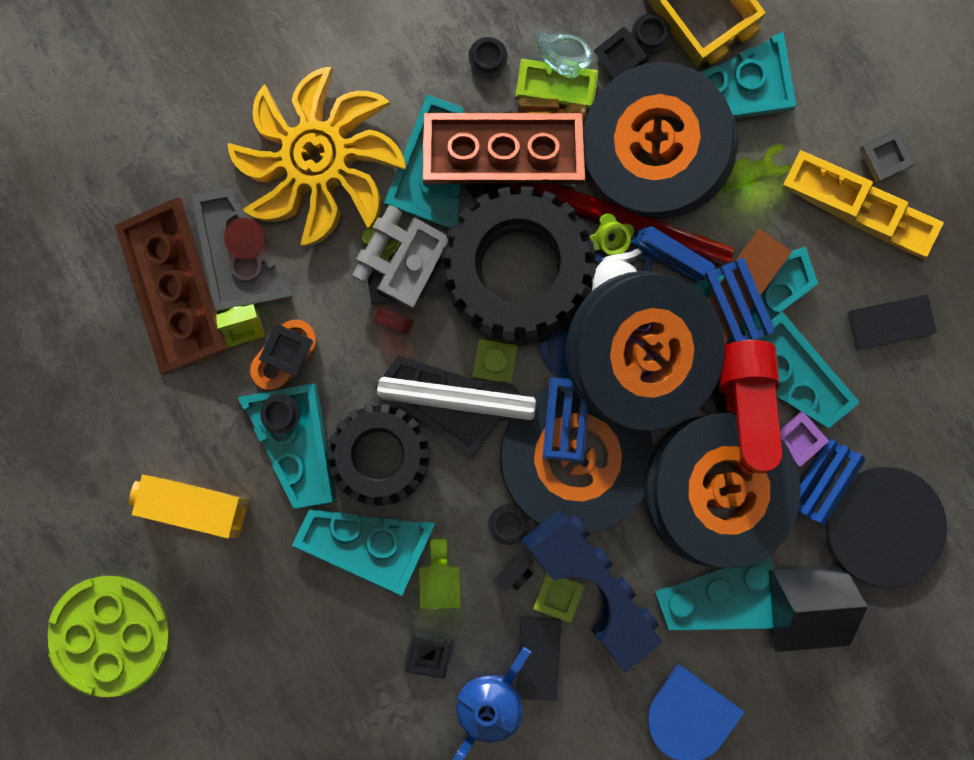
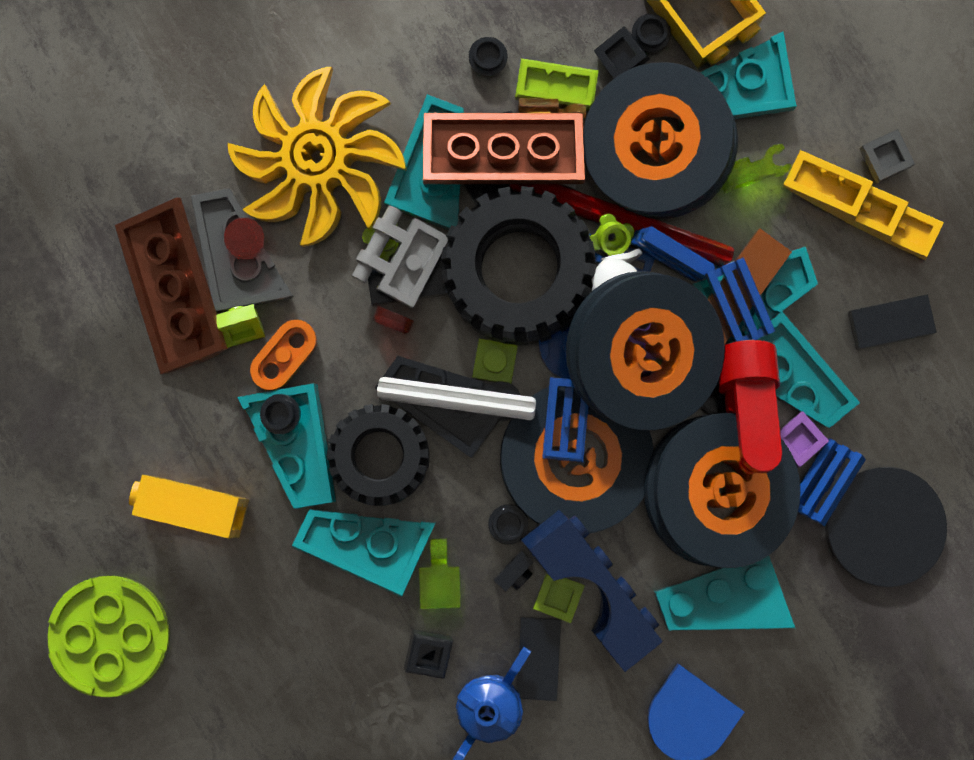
black plate [259,323,314,377] -> none
clear light blue piece [535,31,592,80] -> none
black slope [769,565,868,652] -> none

